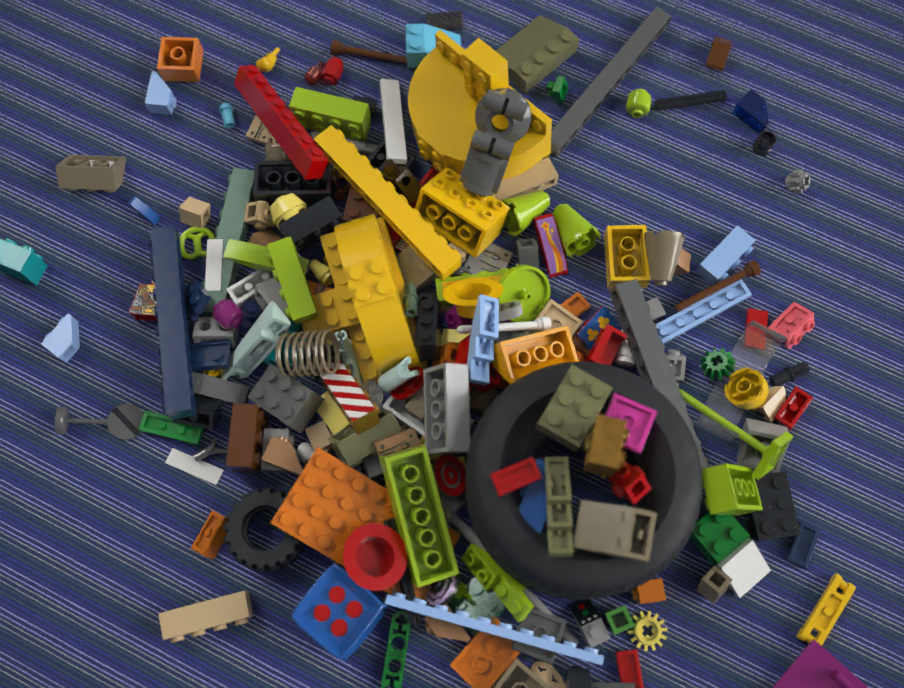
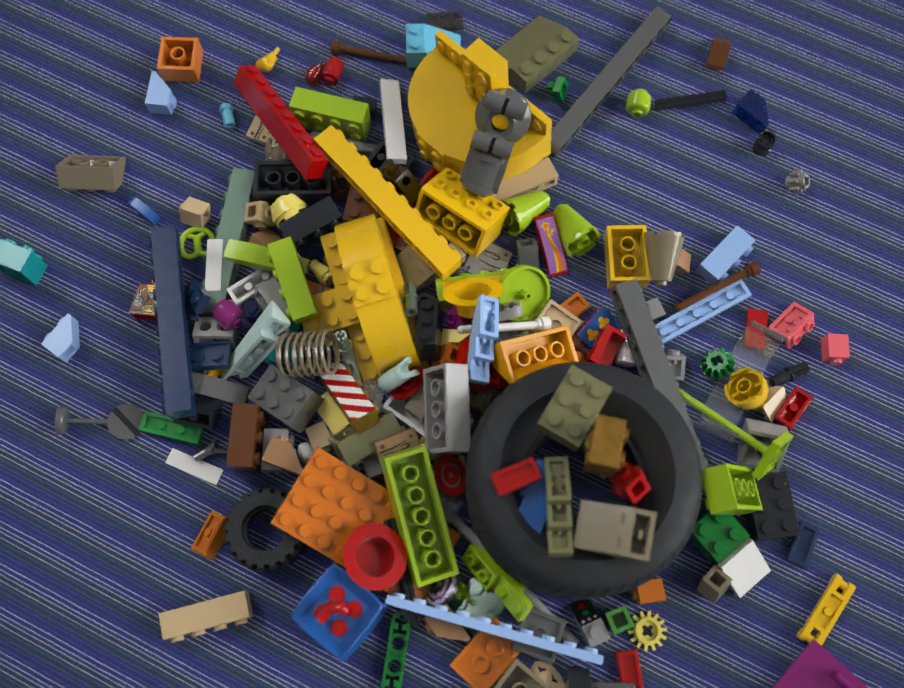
dark pink tile [604,393,657,454] -> none
none -> red arm [315,599,349,624]
none -> coral brick [821,333,850,365]

